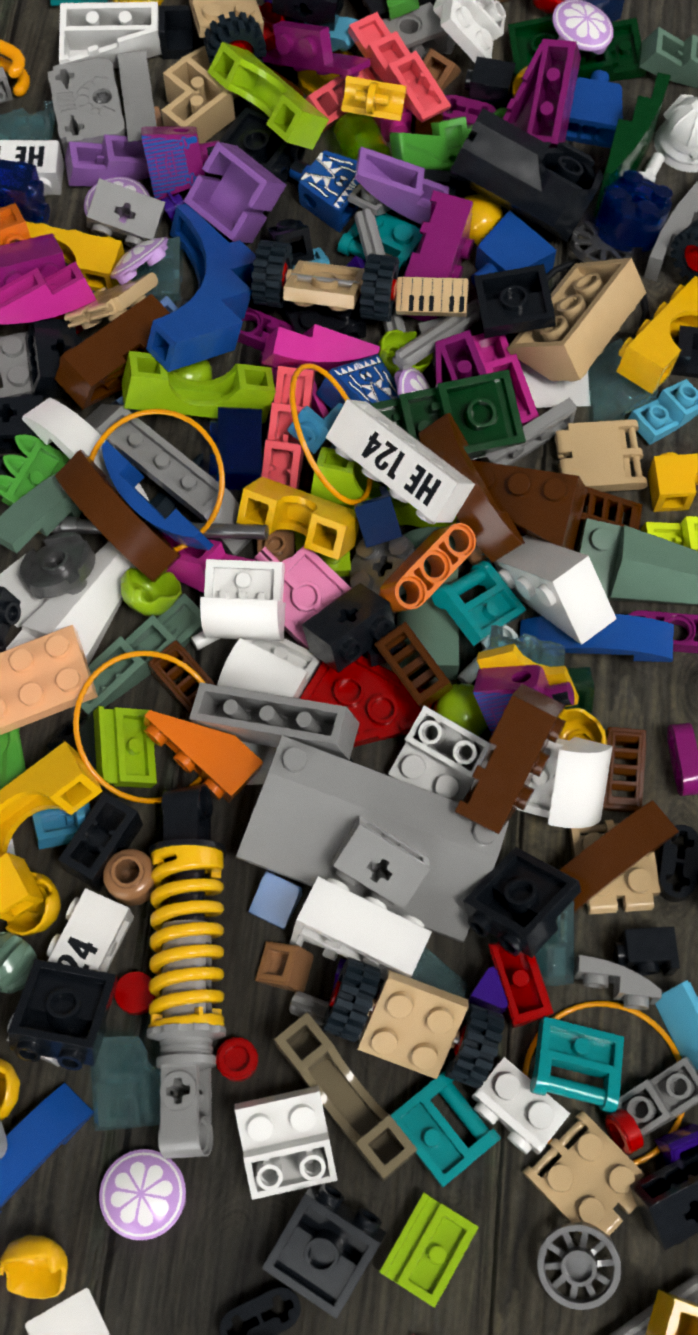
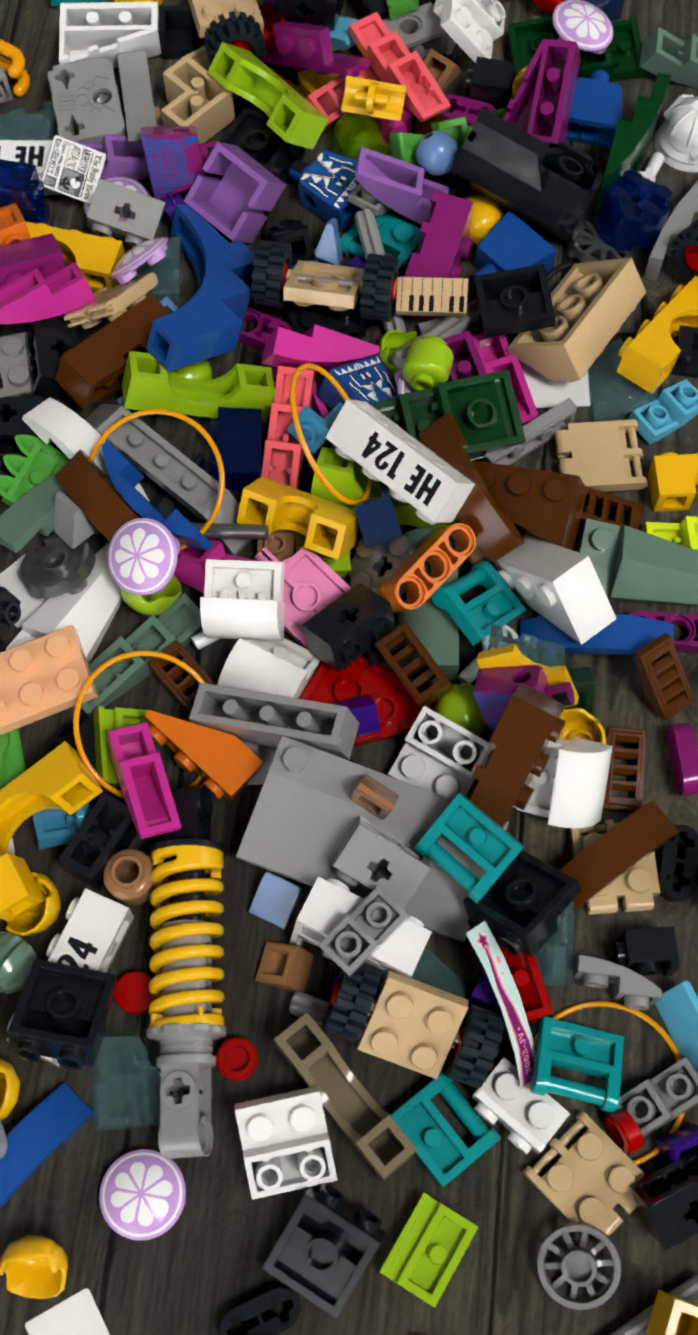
none -> sticker [41,135,106,204]
none -> light grey slope [54,492,94,549]
none -> dark pink slope [107,722,182,839]
none -> dish [108,518,181,595]
none -> medium blue slope [315,218,343,265]
none -> light grey slope [318,886,409,977]
none -> dark purple slope [334,694,381,738]
none -> medium nougat slope [350,774,399,820]
none -> lime head [402,336,454,391]
none -> teal plate [414,793,525,904]
none -> medium blue piece [415,130,459,176]
none -> sticker [466,921,536,1089]
none -> reddish brown slope [635,633,694,720]

